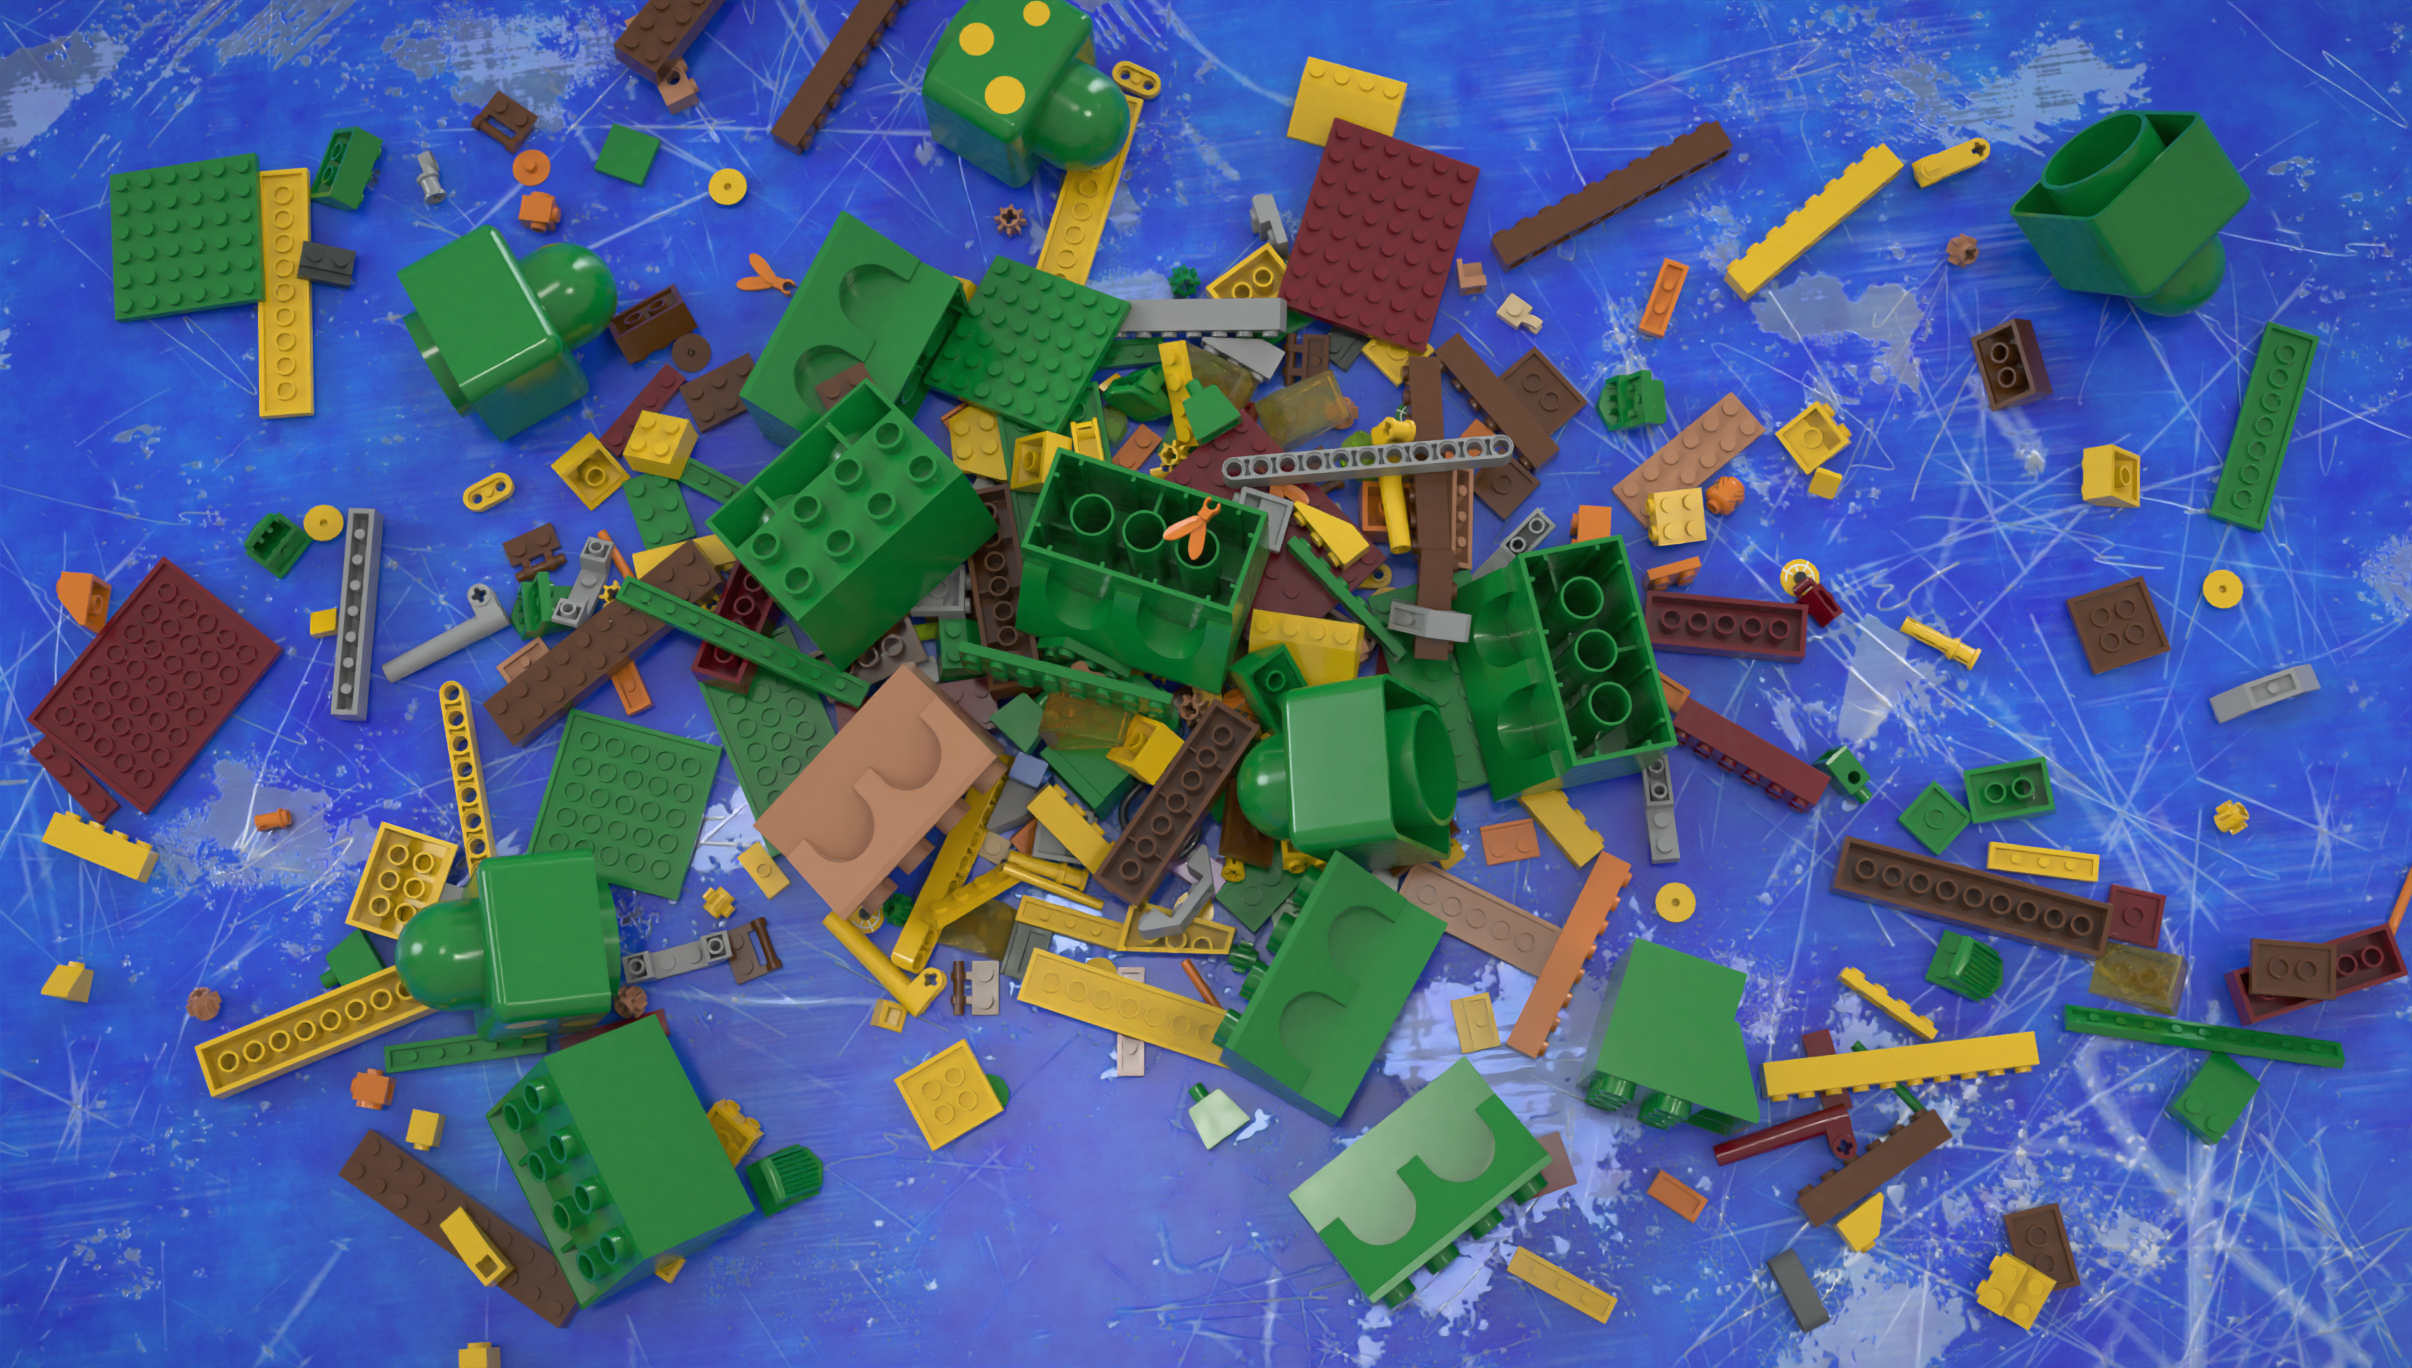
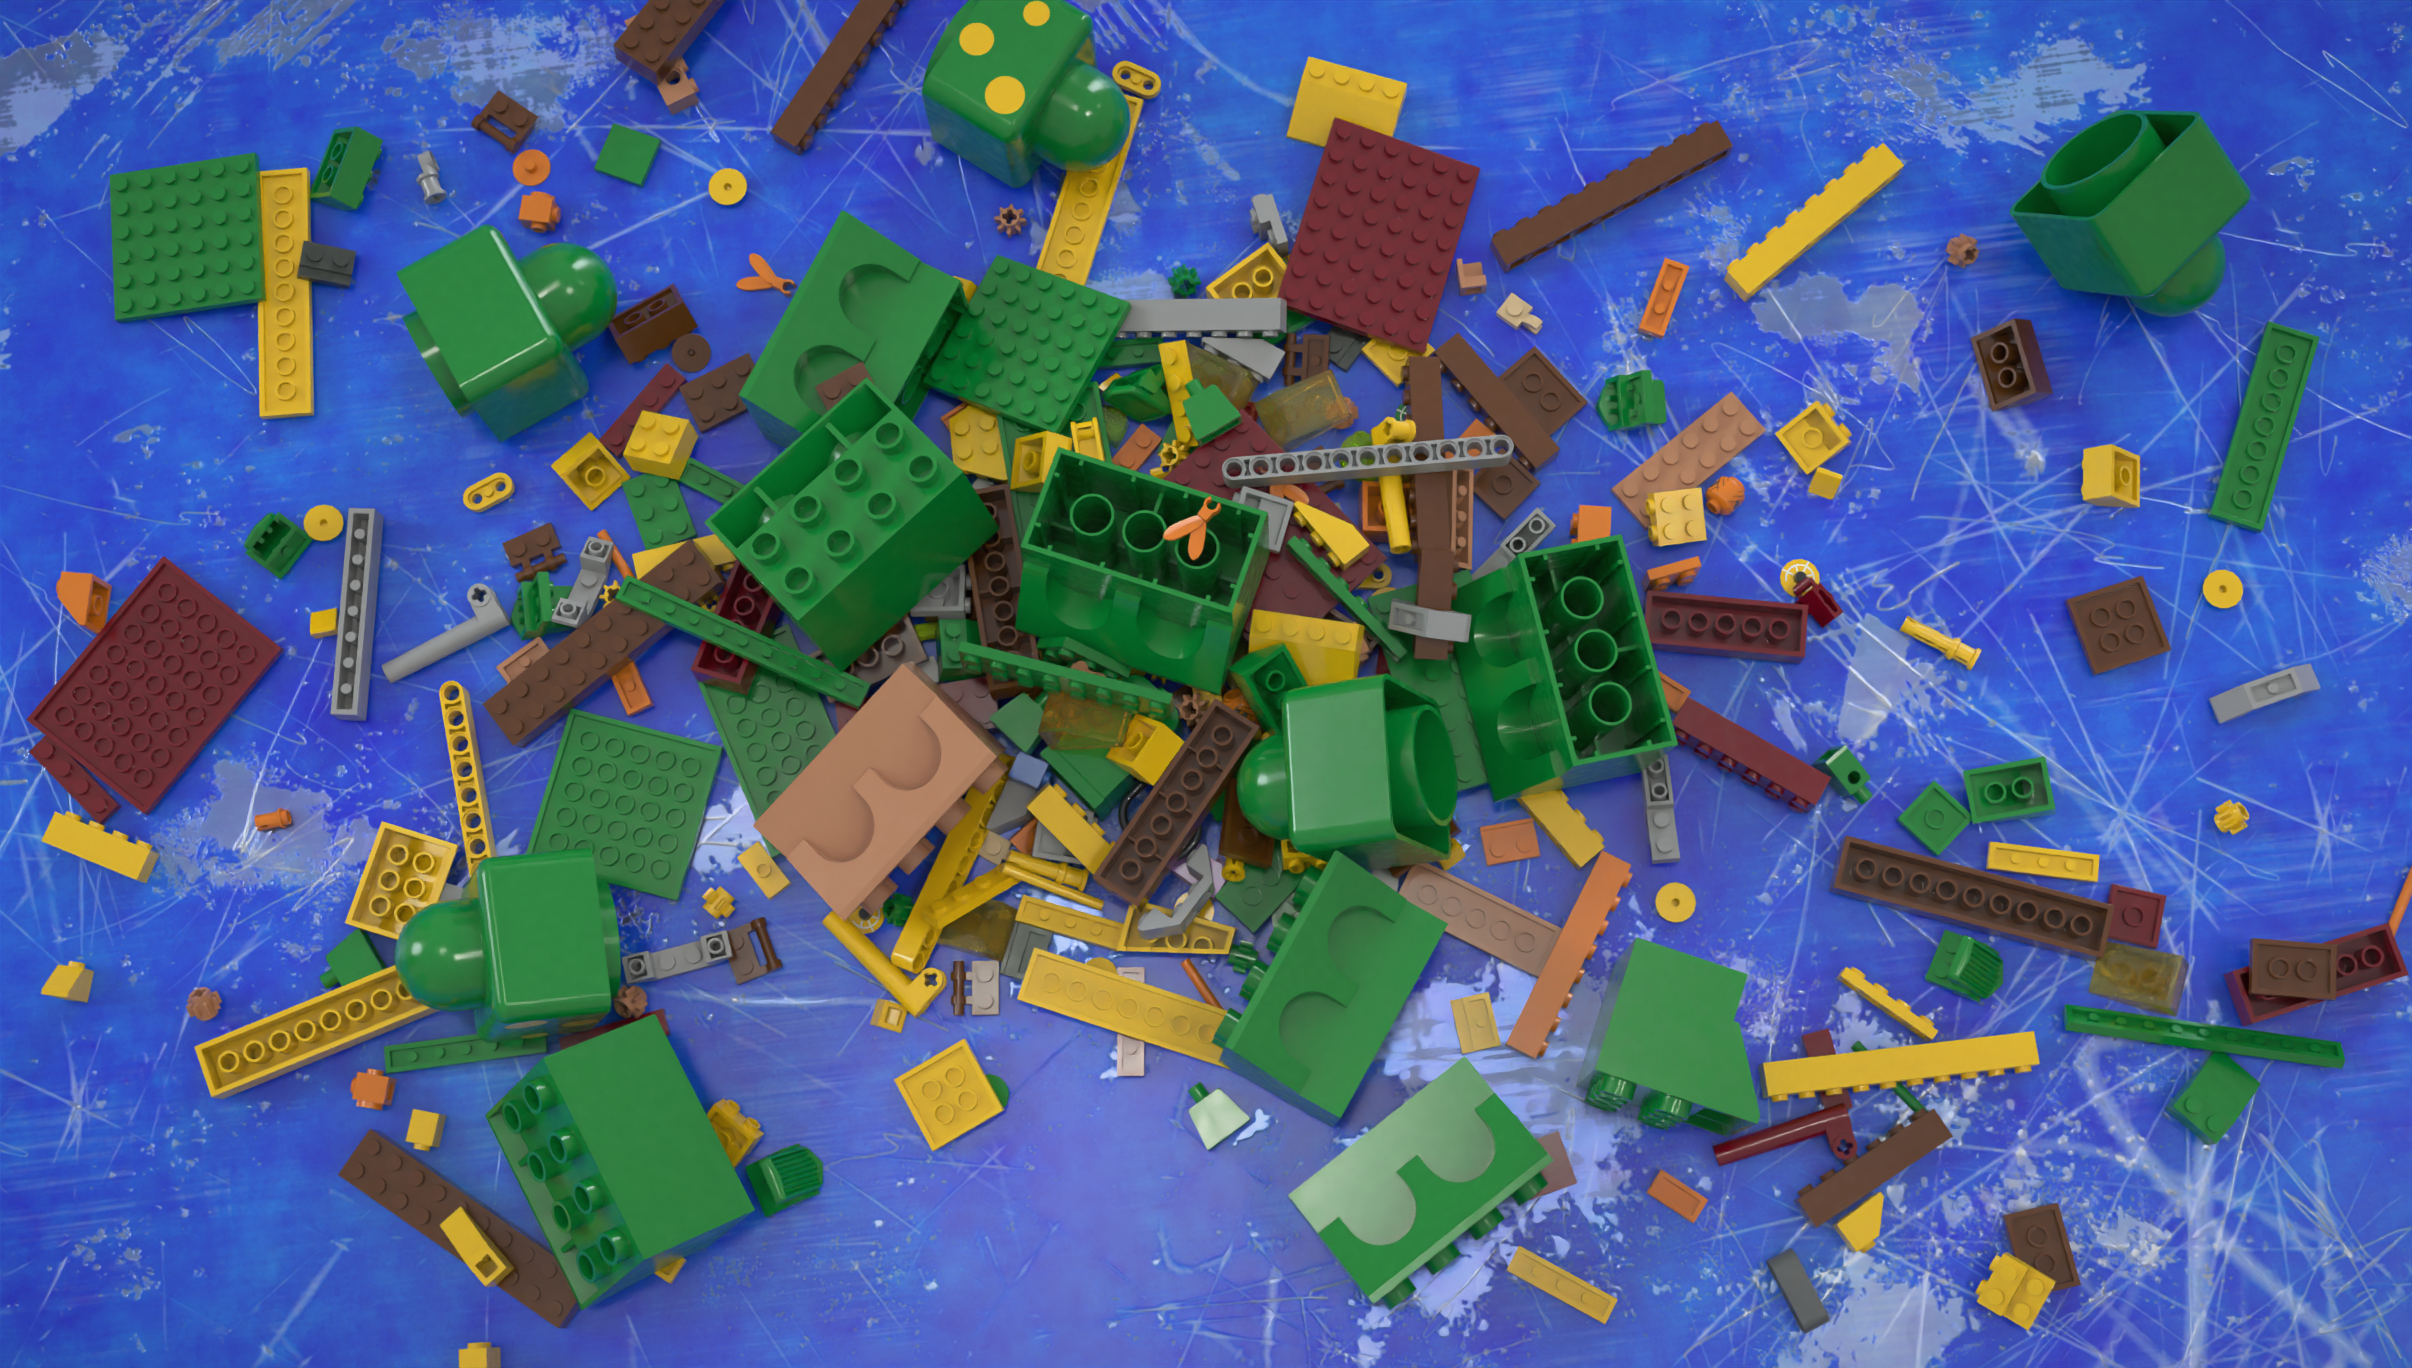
yellow piece [1911,138,1990,188] -> none

